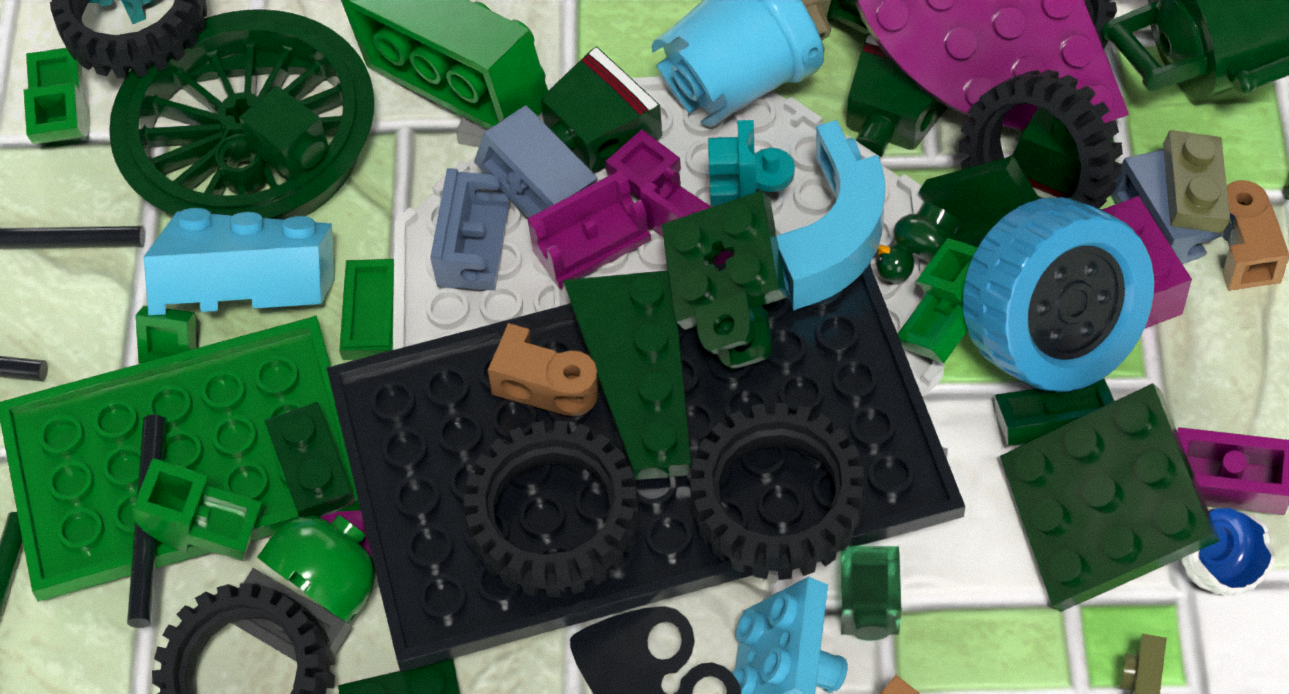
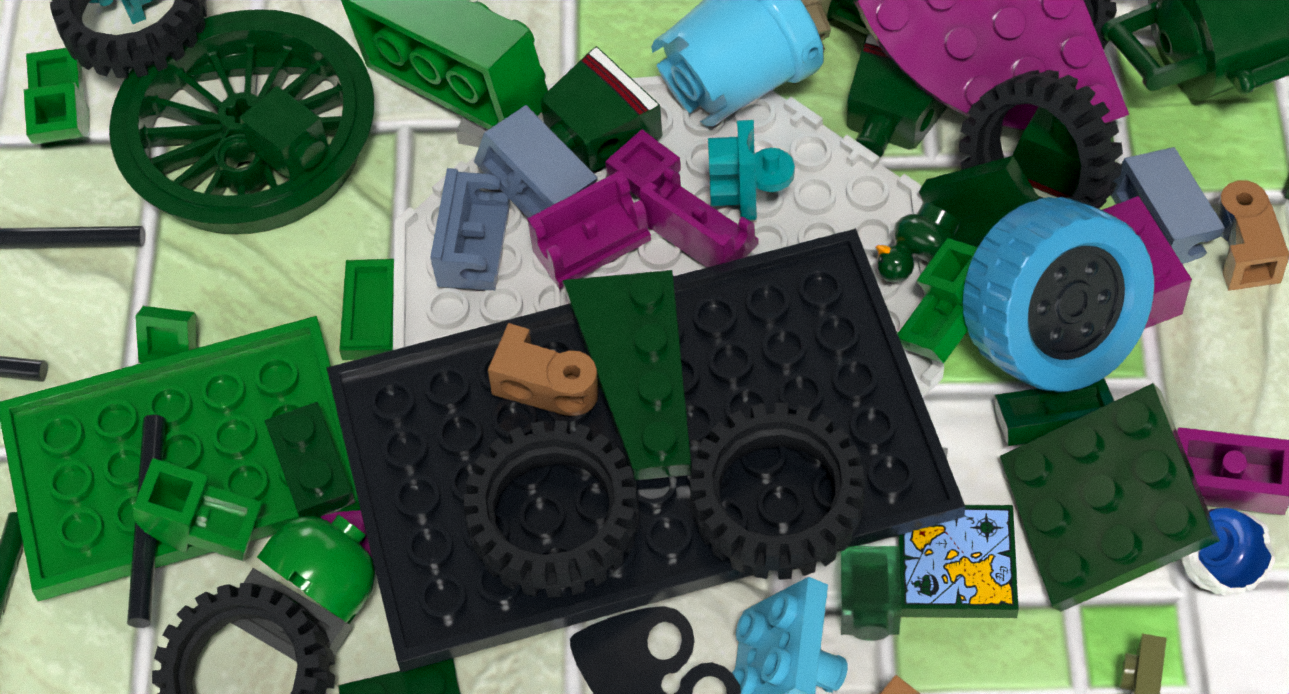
medium azure wedge [143,208,335,315] -> none
dark green plate [661,190,787,370] -> none
medium azure arch [777,120,885,310] -> none
olive plate [1163,130,1230,233] -> none
none -> tile [898,505,1019,618]

